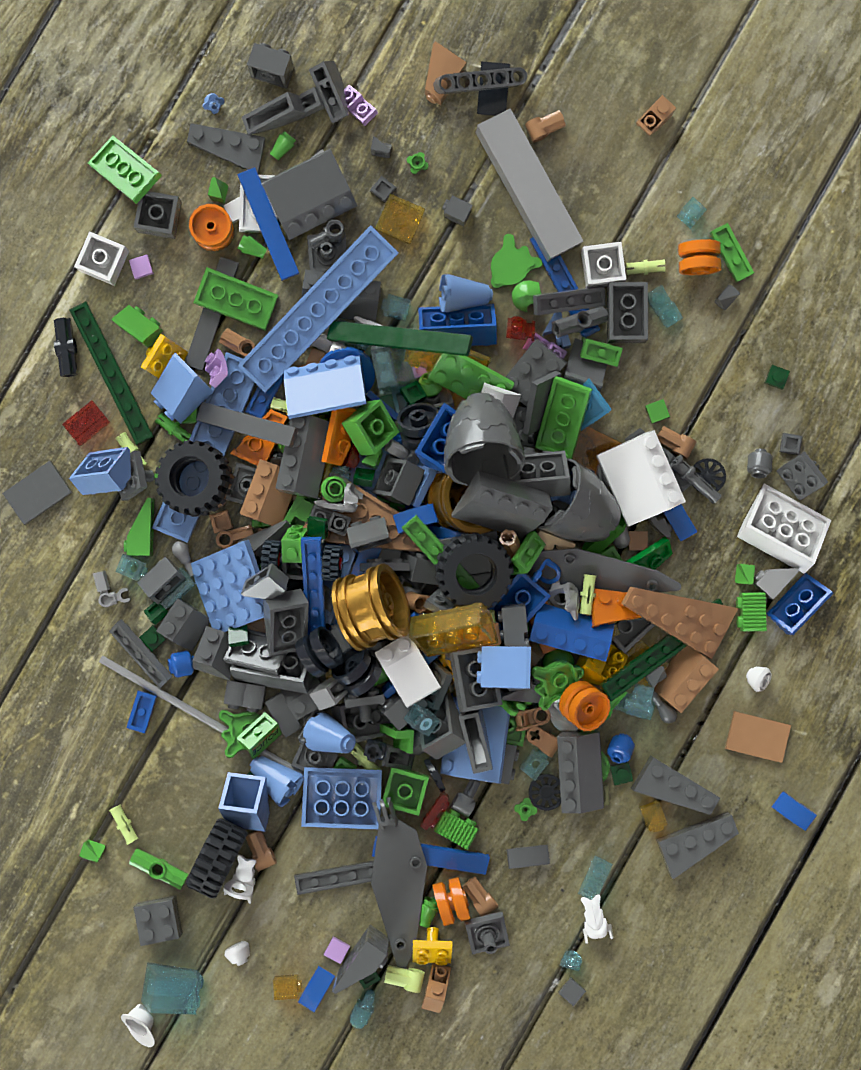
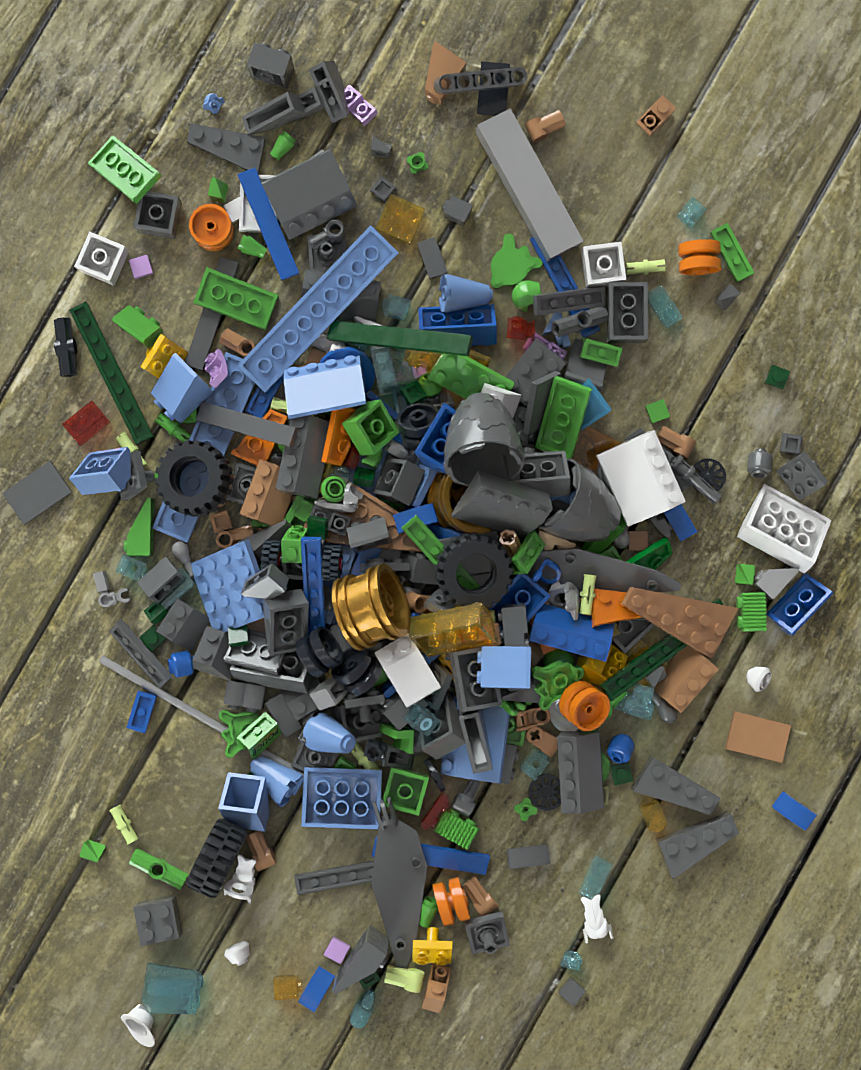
none -> dark grey tile [417,237,448,280]

